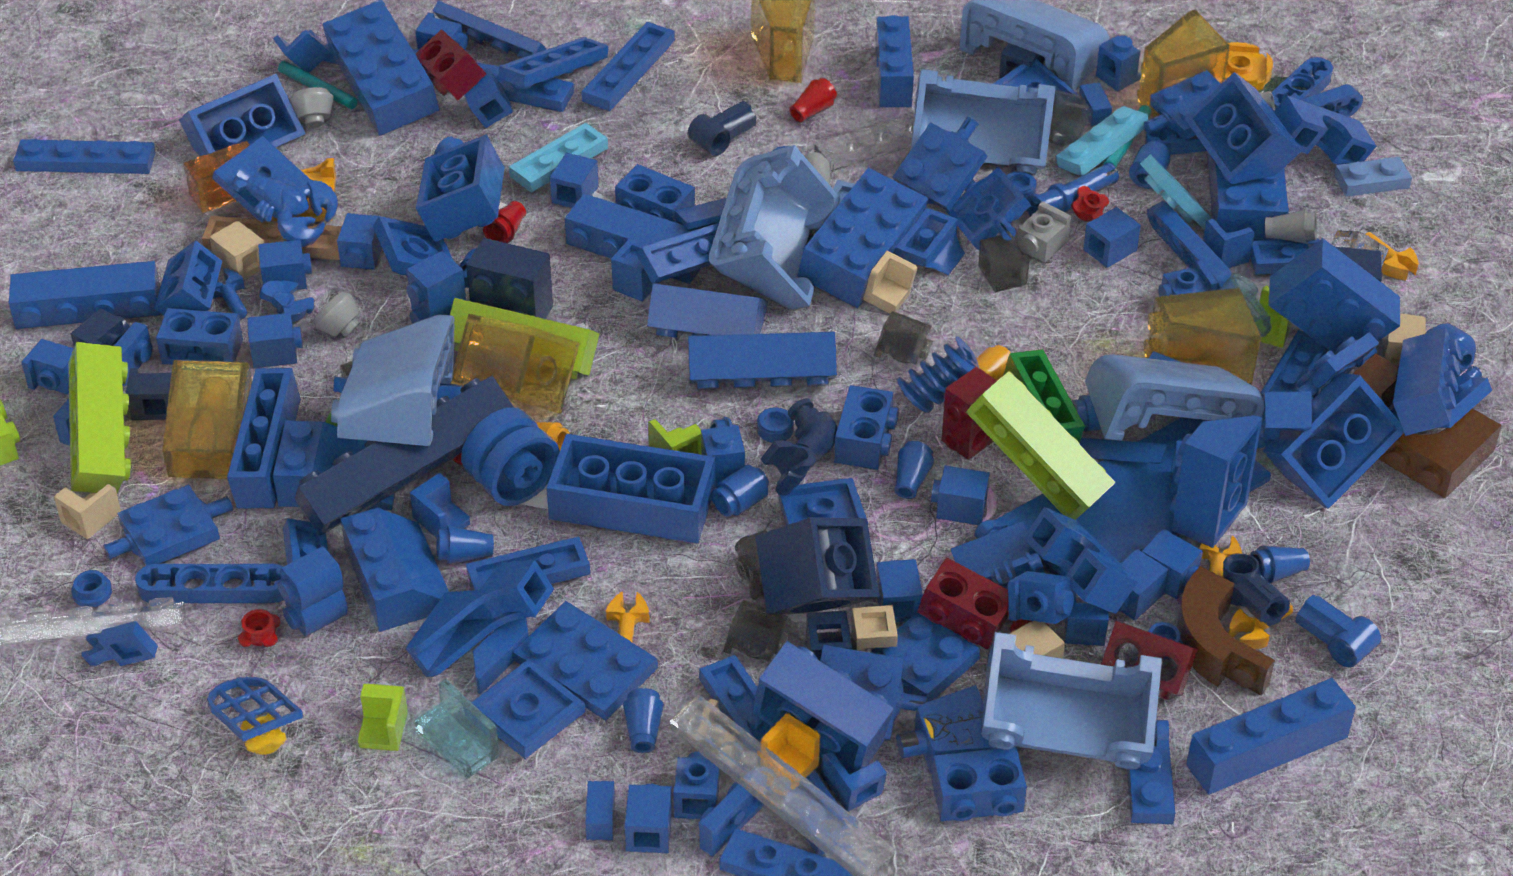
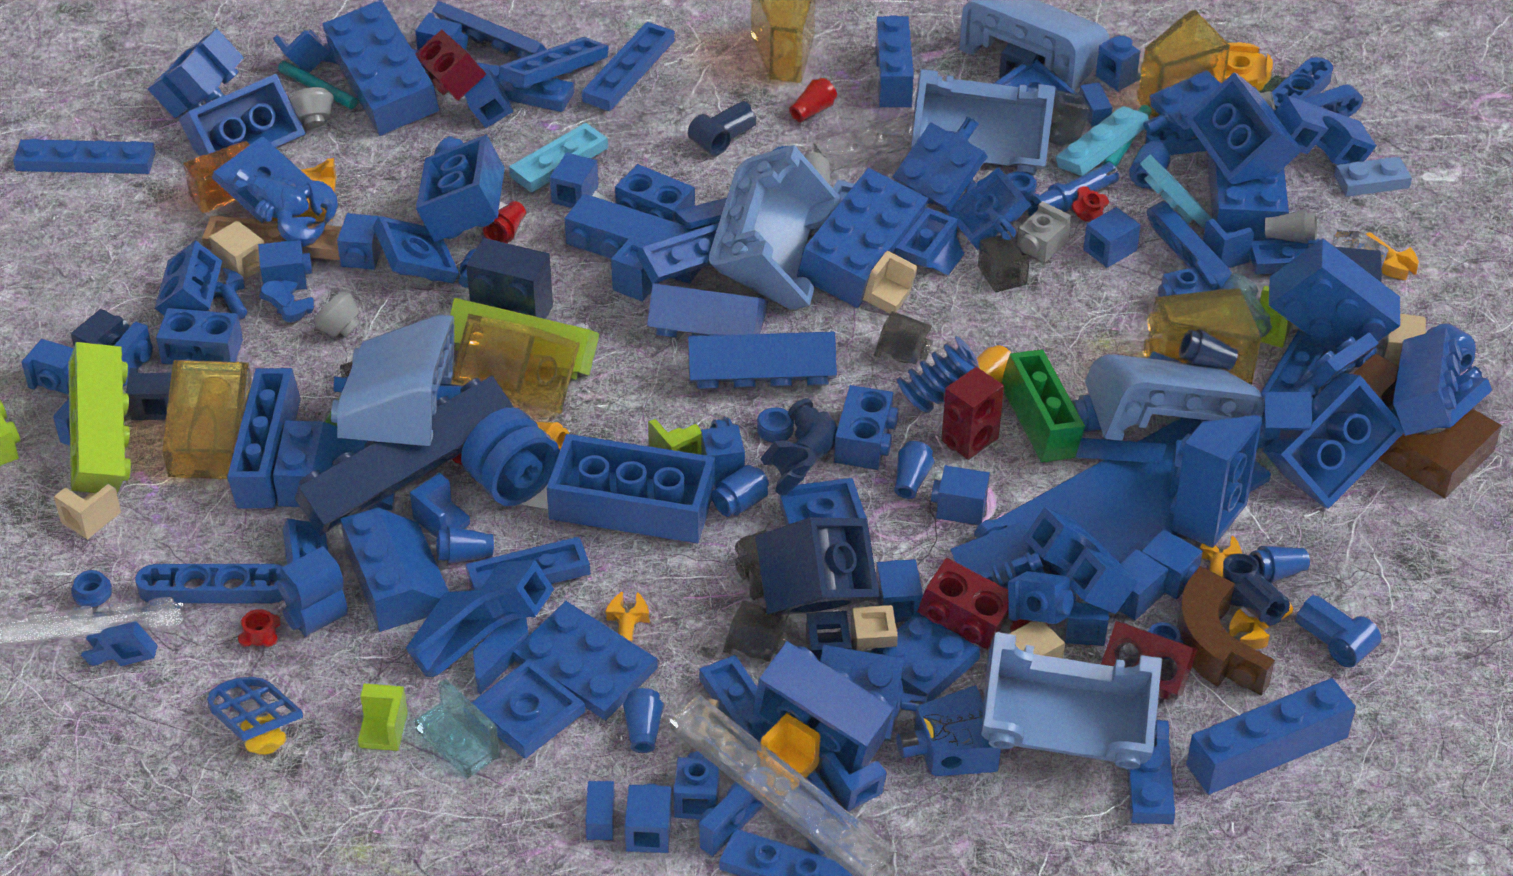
blue brick [9,261,160,329] -> none
blue plate [103,485,233,566] -> none
blue brick [247,313,303,368] -> none
blue brick [406,251,466,324] -> none
blue brick [931,747,1027,821] -> none
lime brick [966,371,1116,520] -> none
none -> blue brick [147,28,244,118]
none -> dark blue cone [1179,329,1238,370]

